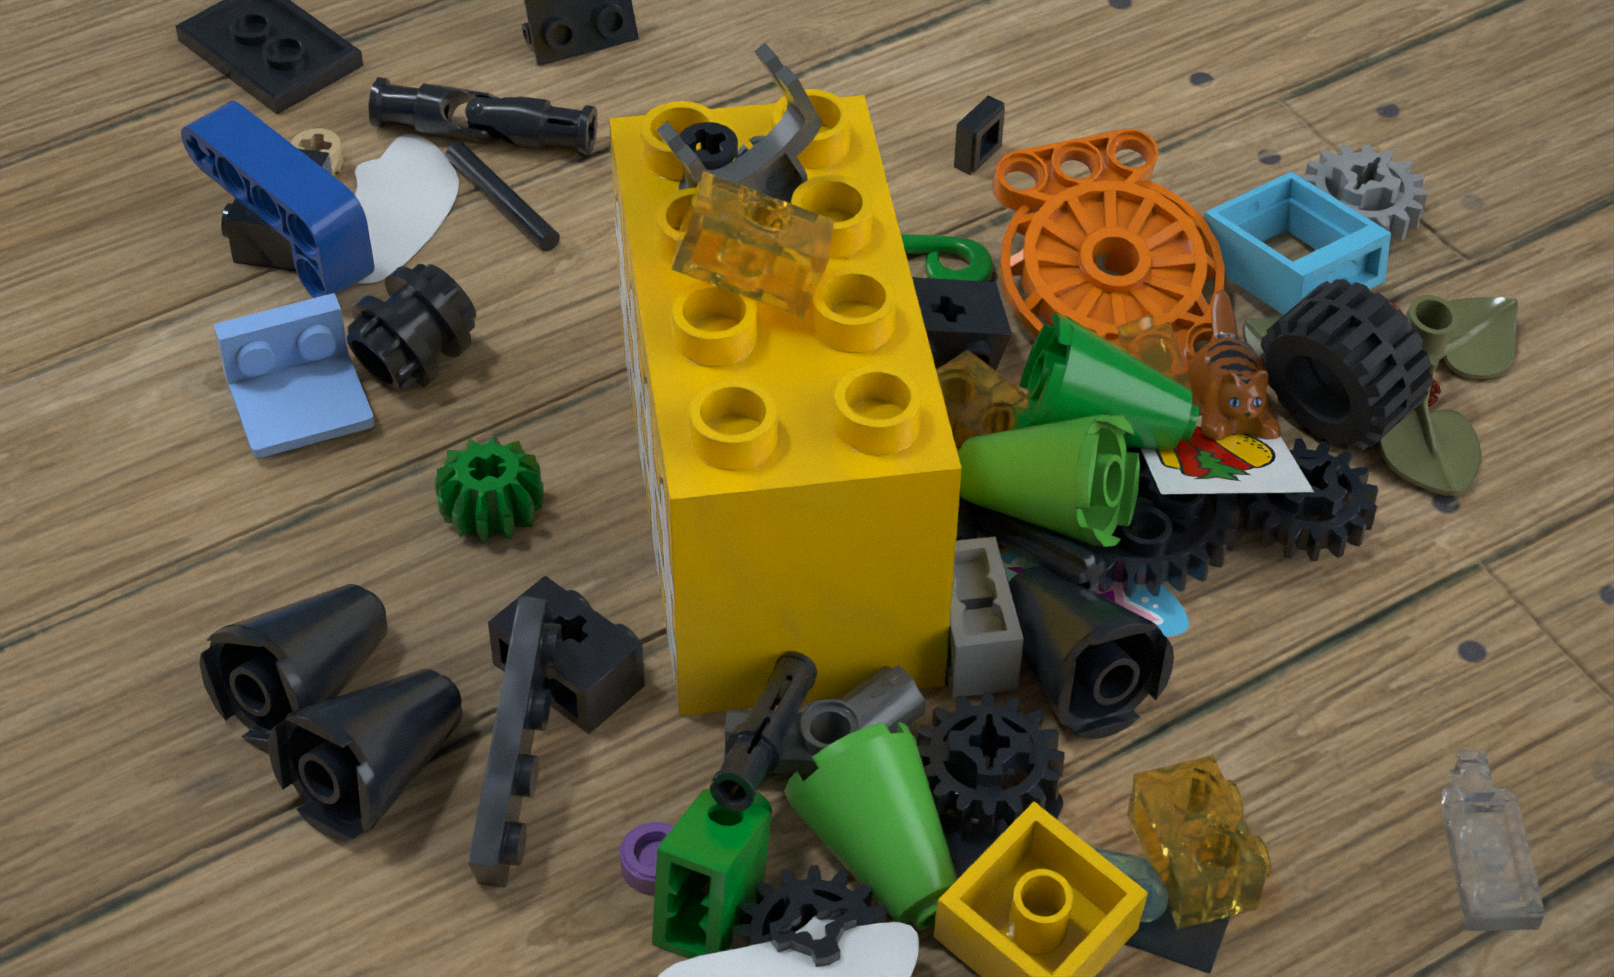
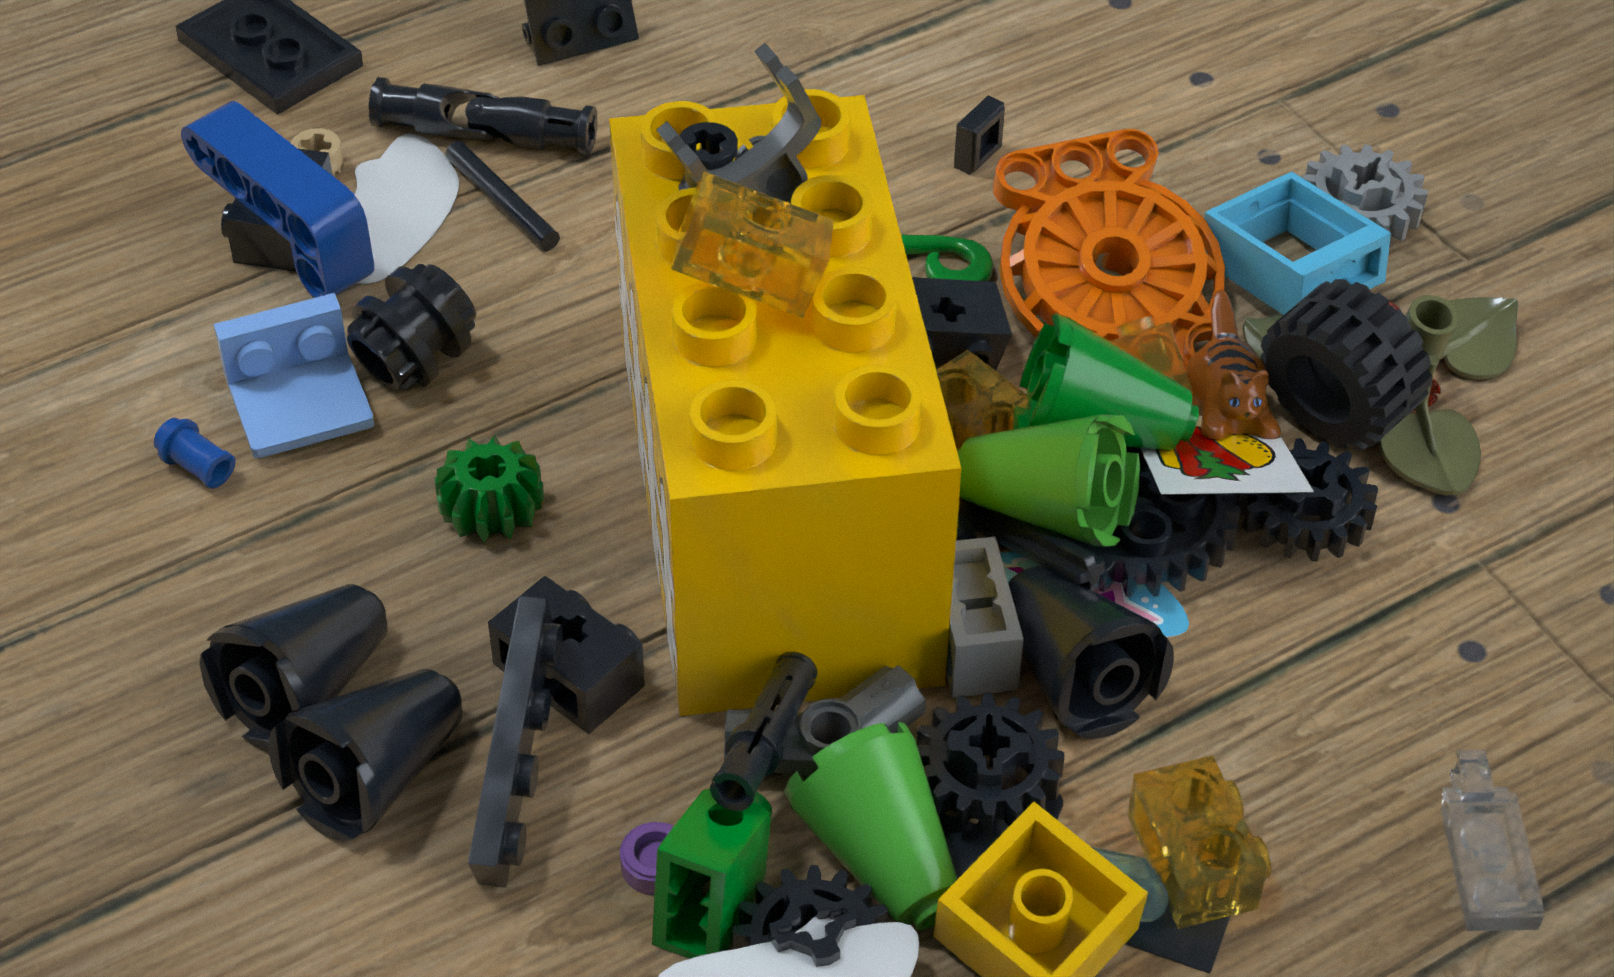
none -> blue pin [154,418,236,489]

